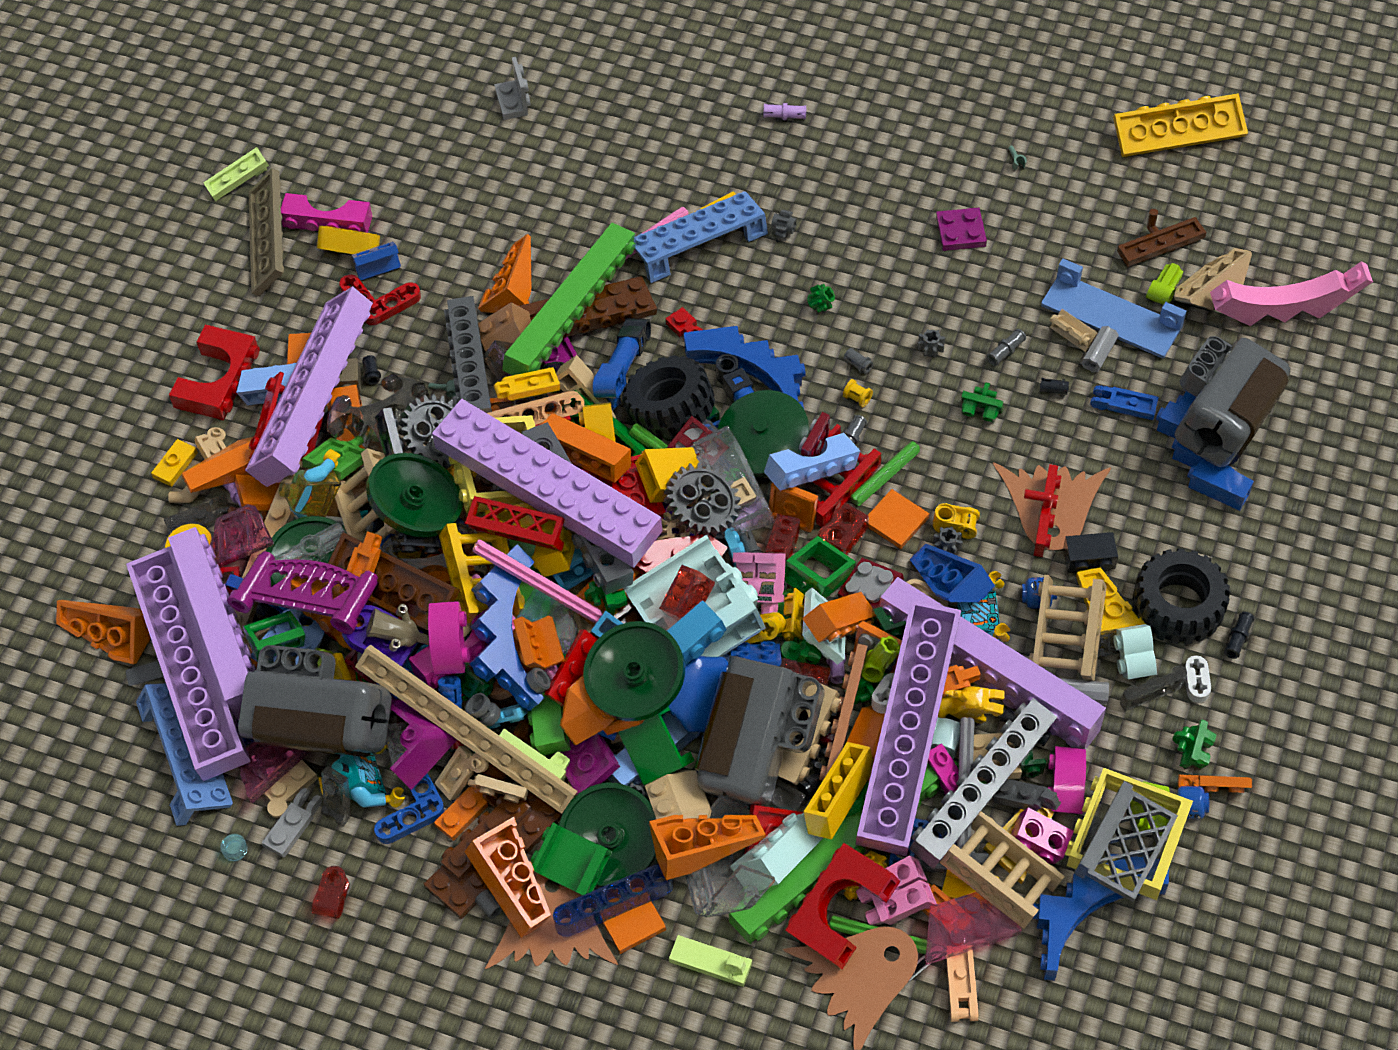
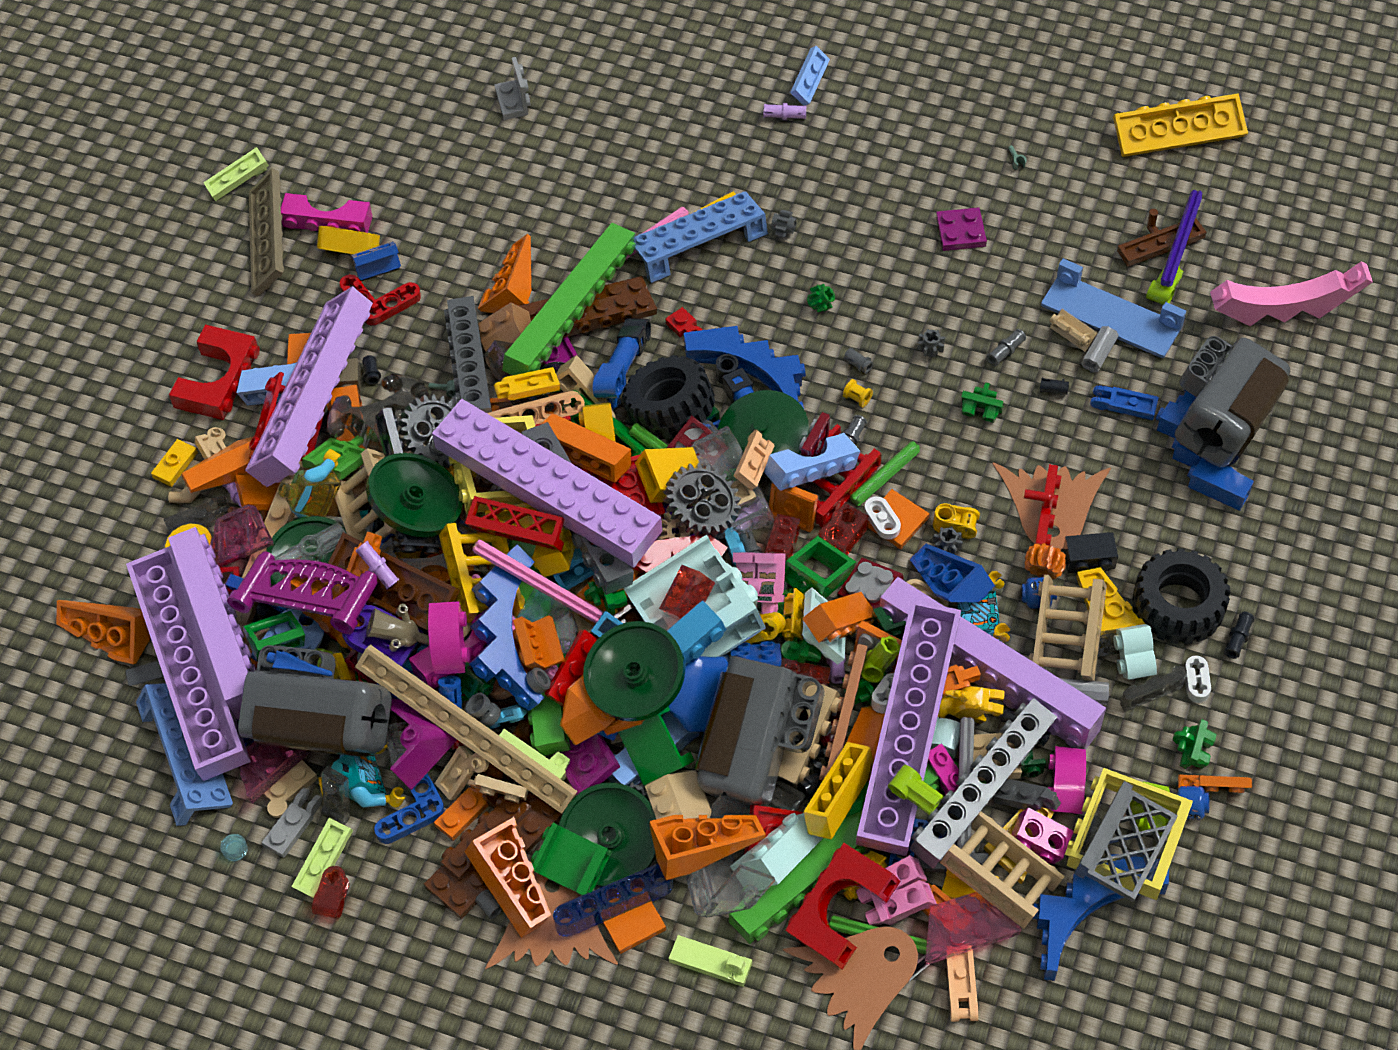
tan wedge [1174,248,1252,310] -> none
none -> blue piece [266,650,333,677]
none -> yellowish green hinge [292,818,353,899]
none -> lavender pin [355,541,399,589]
none -> light nougat plate [734,430,774,490]
none -> light blue plate [790,46,830,106]
none -> white plate [865,497,901,539]
none -> lime piece [888,765,943,815]
none -> orange gear [1024,543,1066,579]
none -> dark purple axle [1161,190,1202,287]

